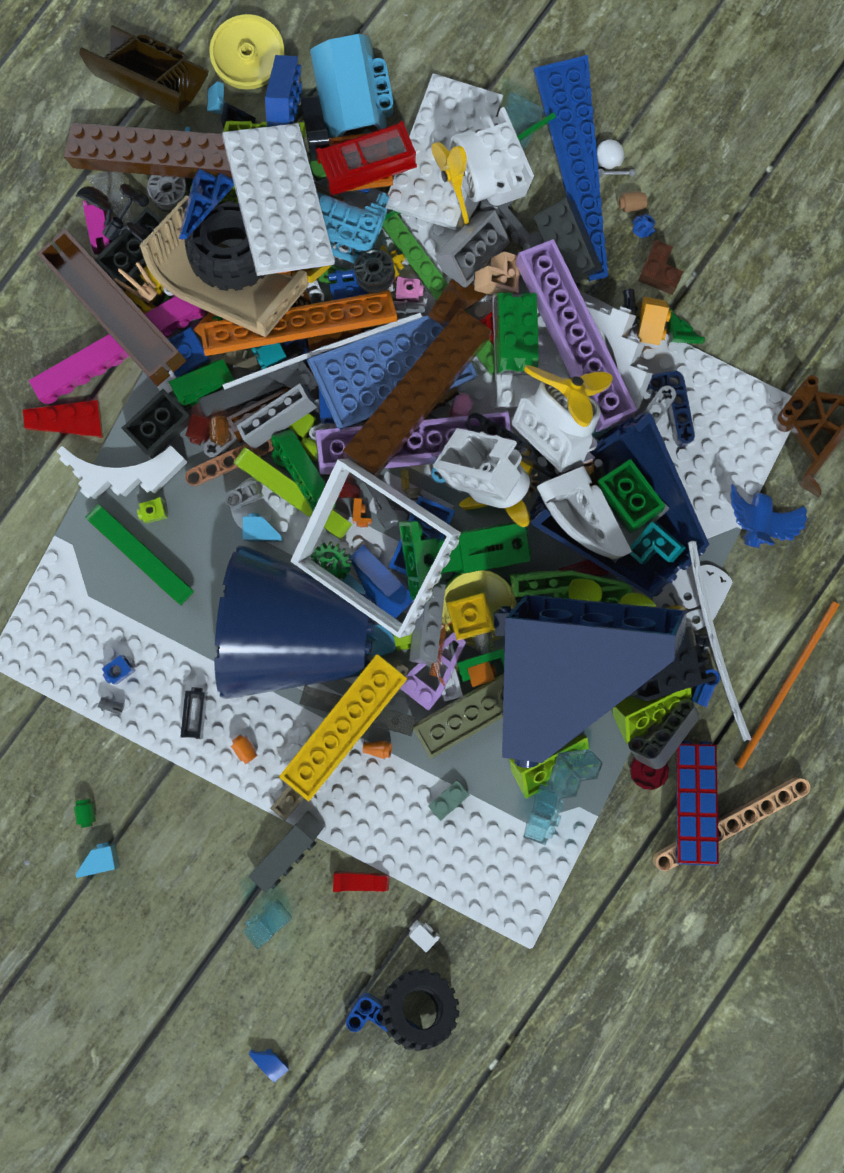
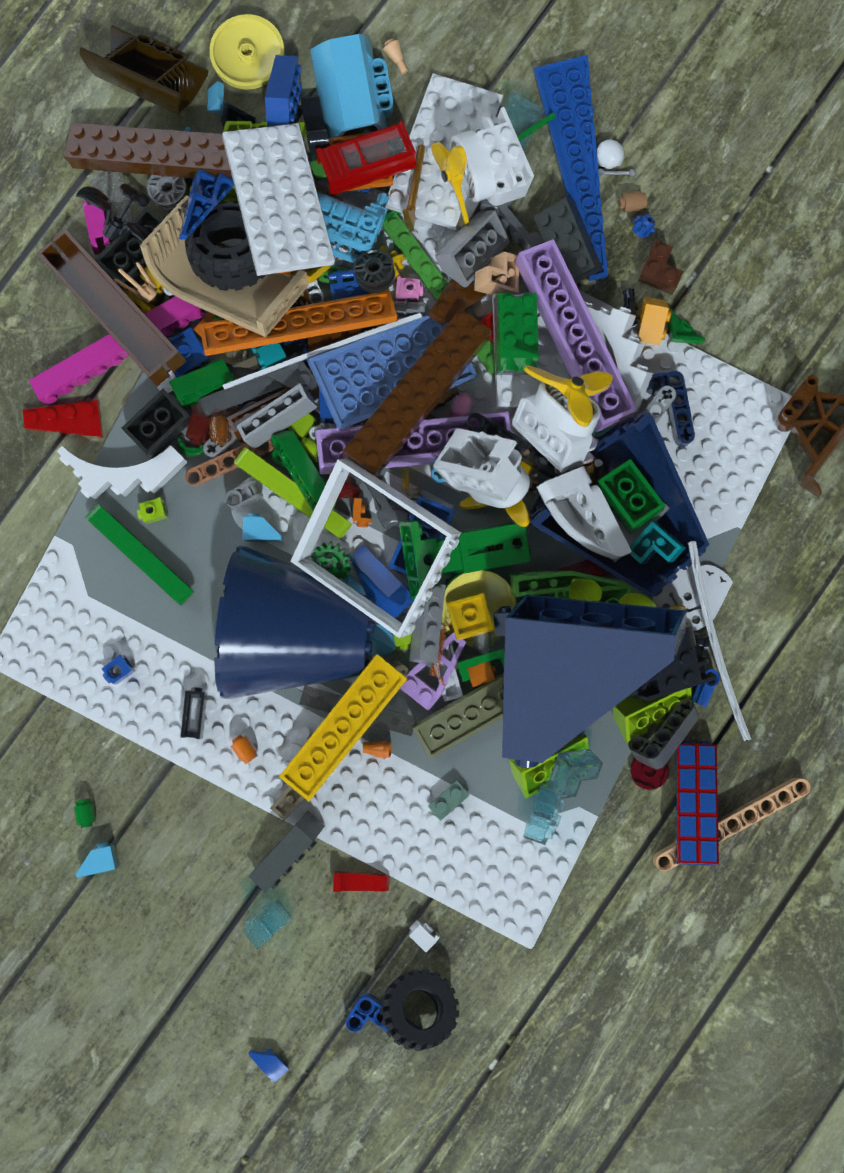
dark grey pin [98,696,125,715] -> none
blue animal [730,484,807,548] -> none
orange piece [736,601,840,769] -> none
none -> green piece [177,438,204,456]
none -> light nougat cone [383,39,408,75]
none -> pearl gold piece [403,145,425,231]

